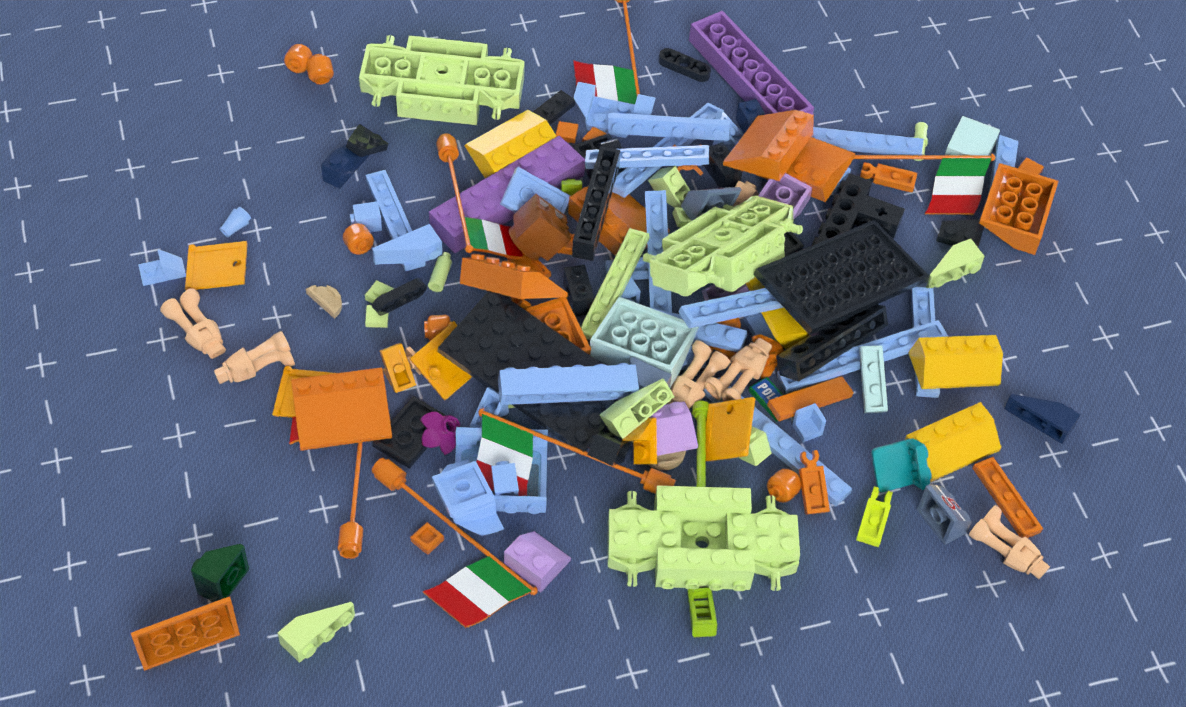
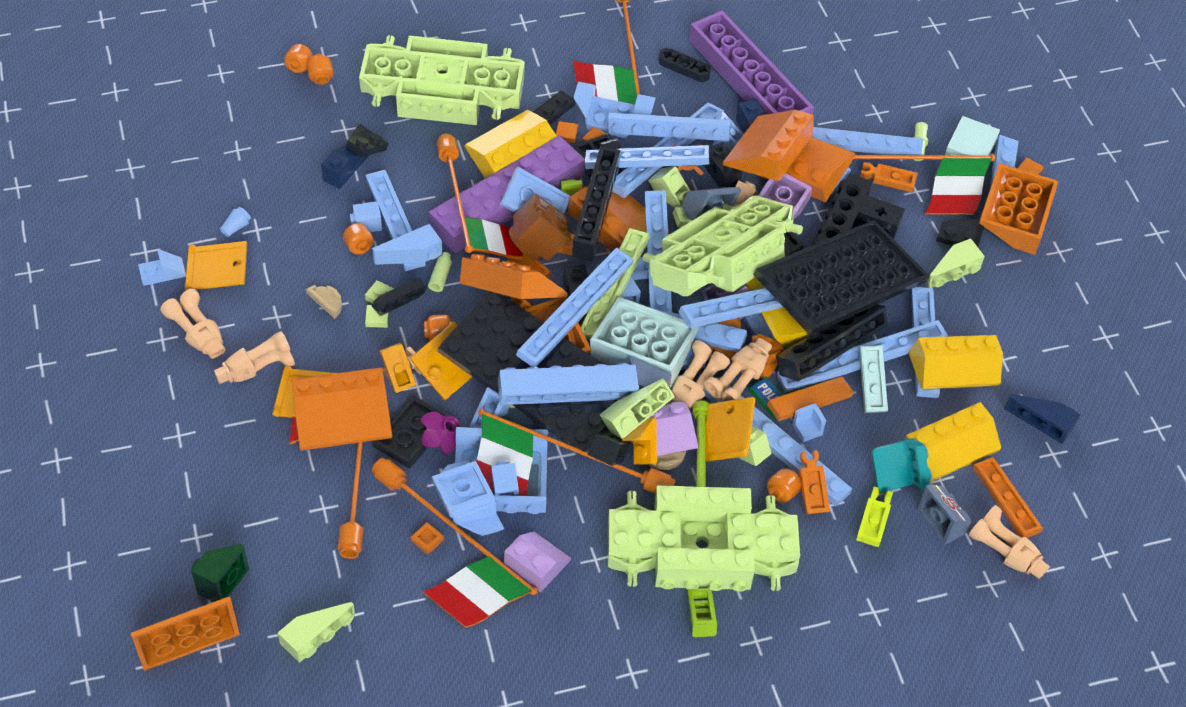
none -> light blue plate [516,248,634,367]

